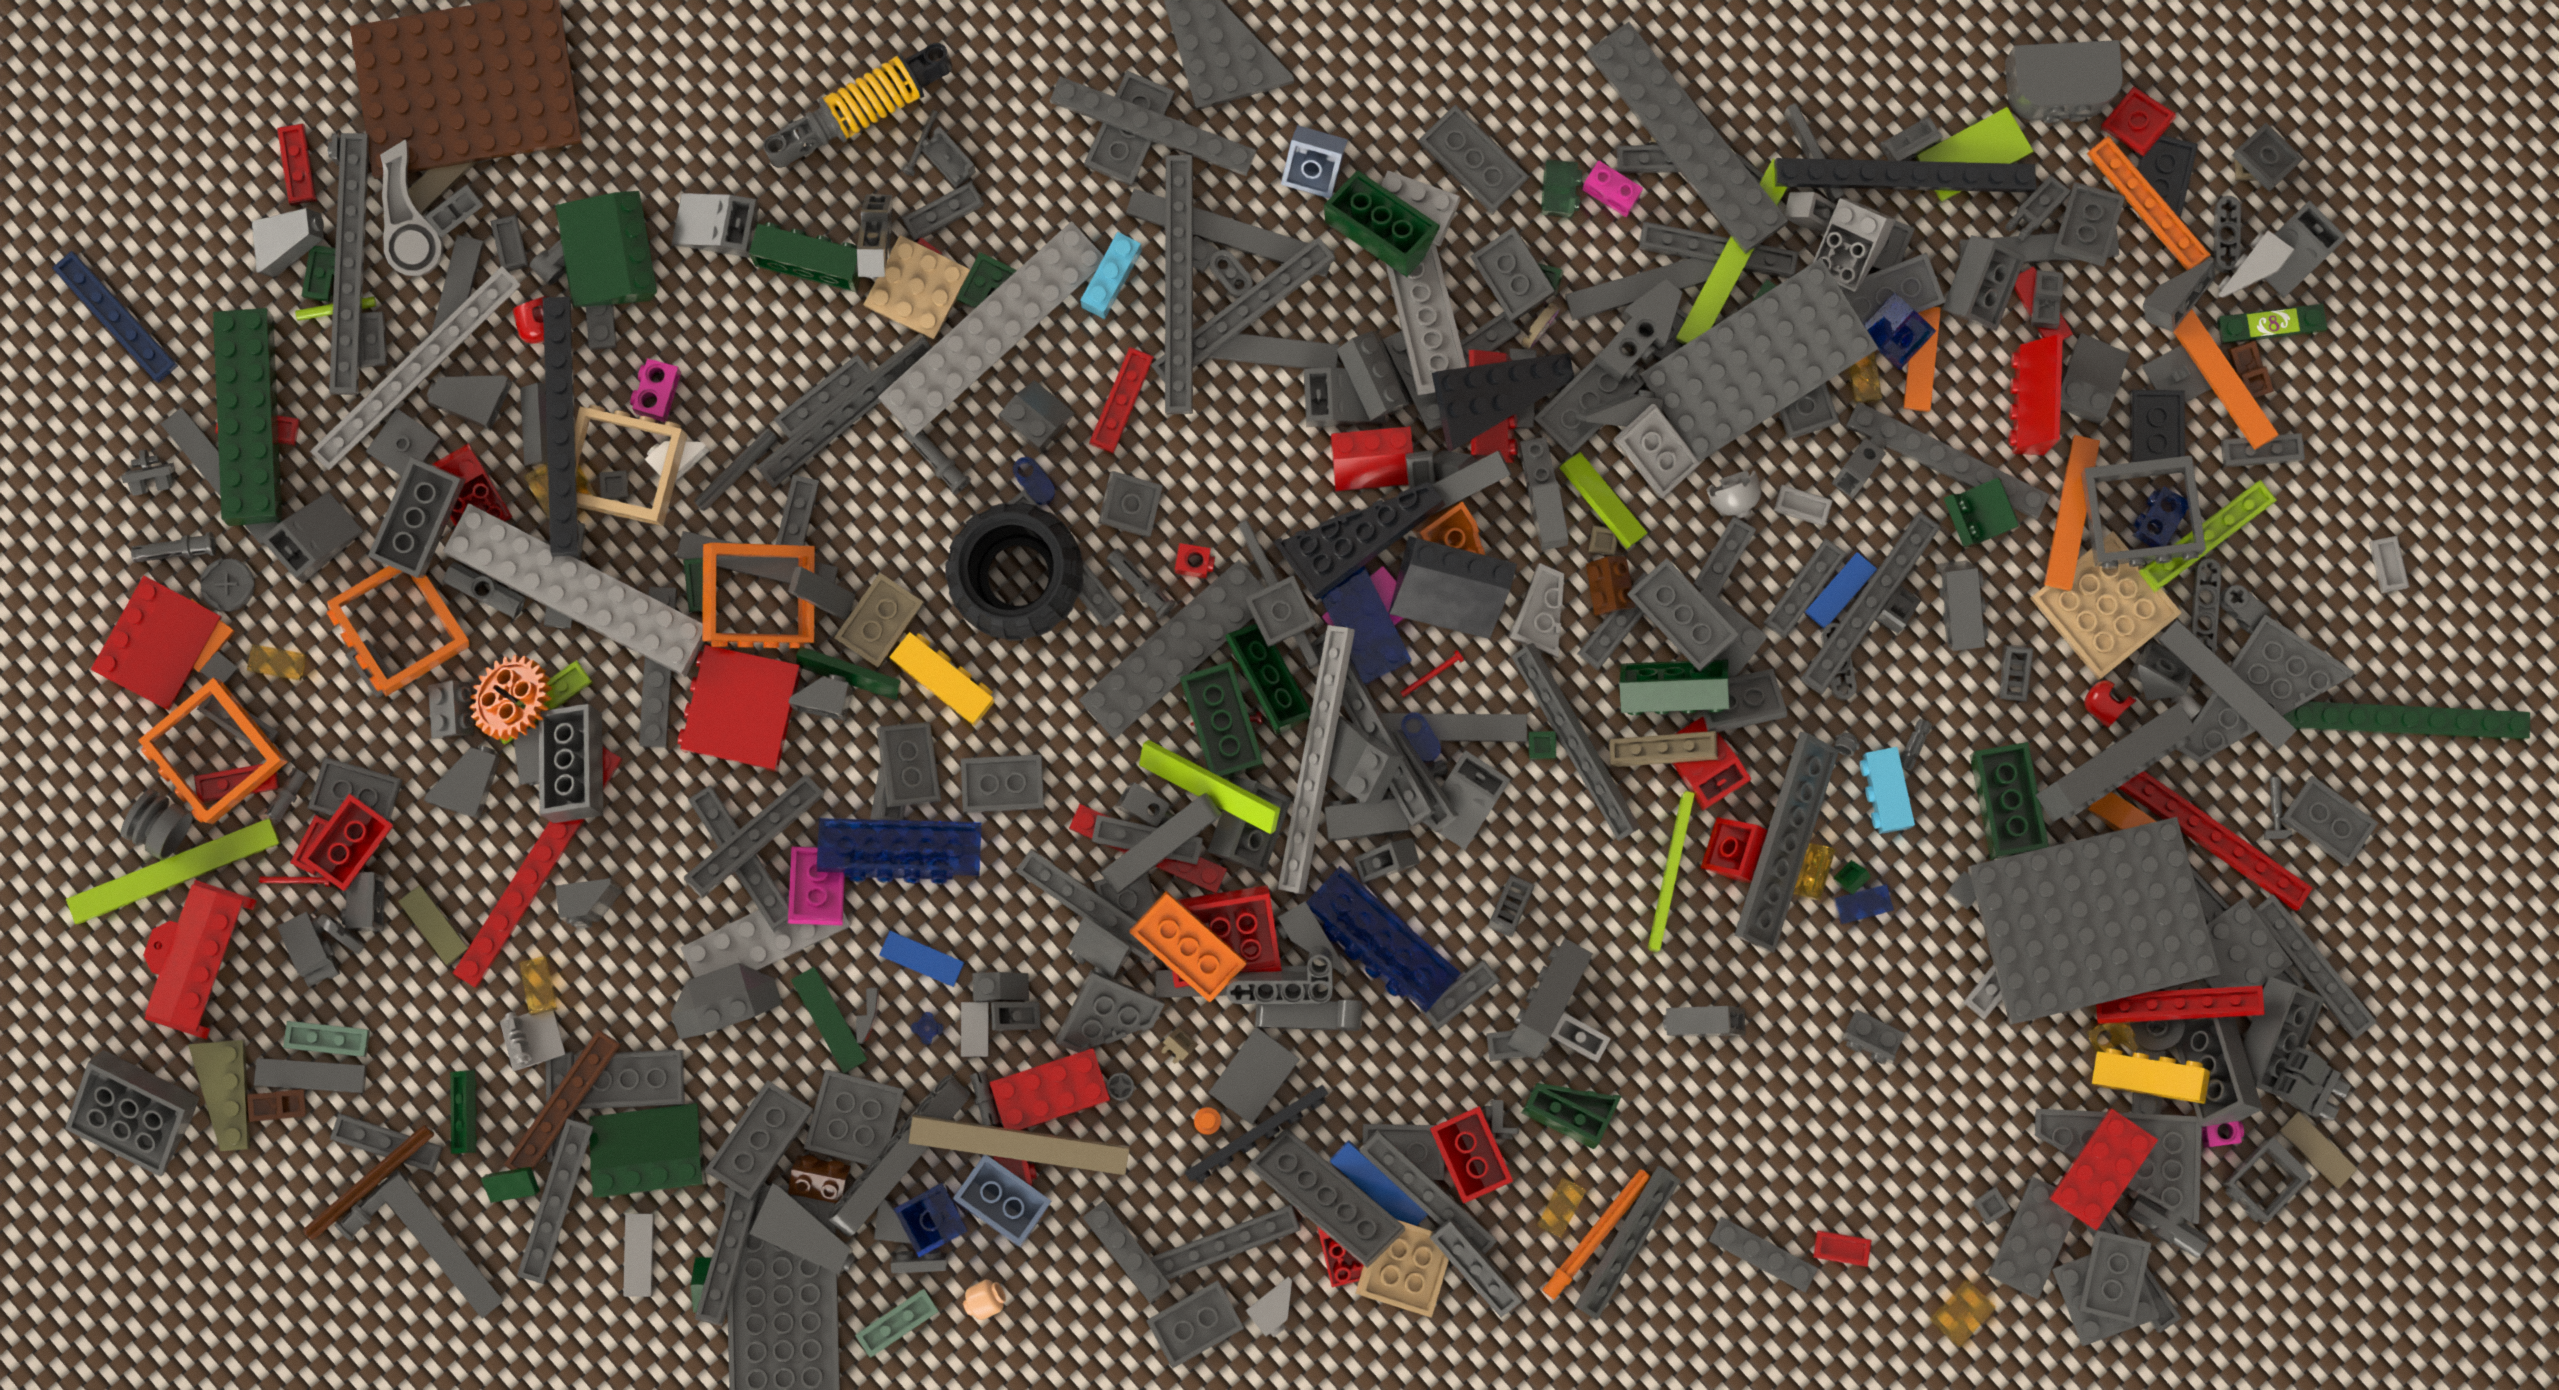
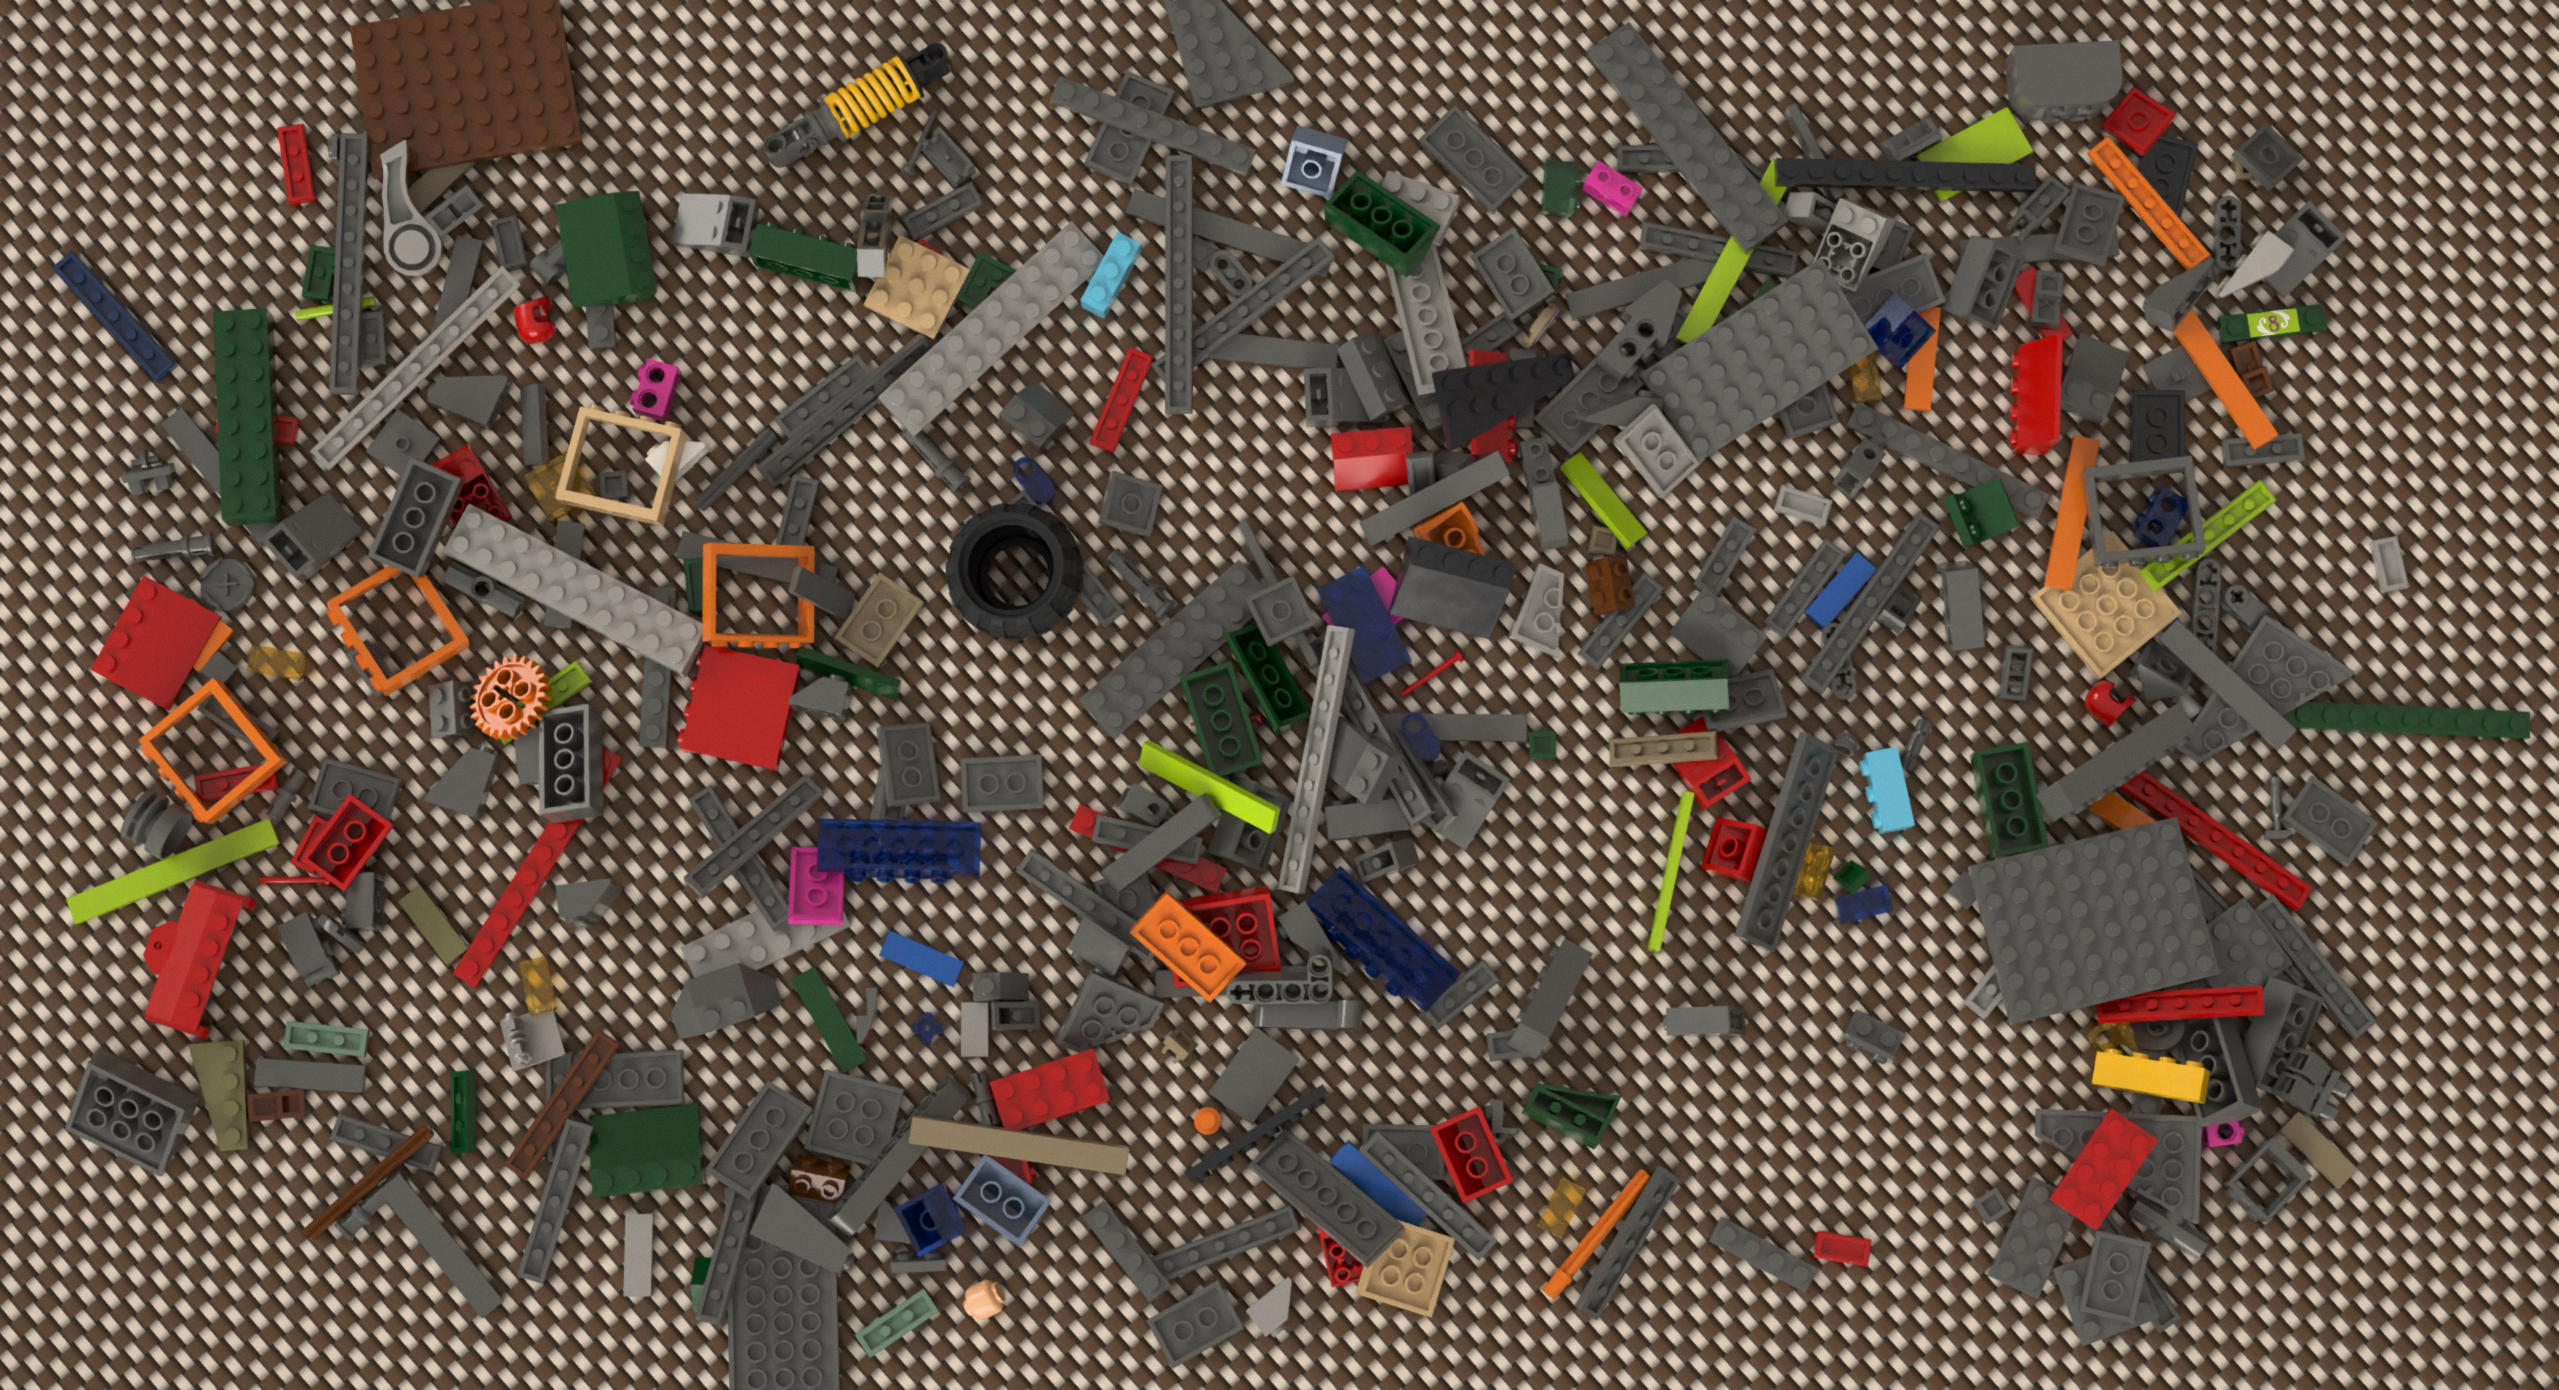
slope [252,208,324,277] -> none
dark green tile [481,1167,540,1203] -> none
black plate [543,296,579,557] -> none
yellow brick [890,632,995,726] -> none
dark grey wheel [1107,1073,1135,1101] -> none
red brick [1175,543,1215,579] -> none
black wing [1273,482,1446,601] -> none
dark grey plate [1430,1218,1522,1318] -> none
dark grey slope [1488,874,1535,937] -> none
dark grey plate [1511,643,1641,841] -> none
light grey slope [1551,1012,1611,1062] -> none
dark grey plate [1627,558,1740,673] -> none
light grey cylinder [1706,471,1761,518] -> none
clear yellow plate [1929,1280,1996,1347] -> none

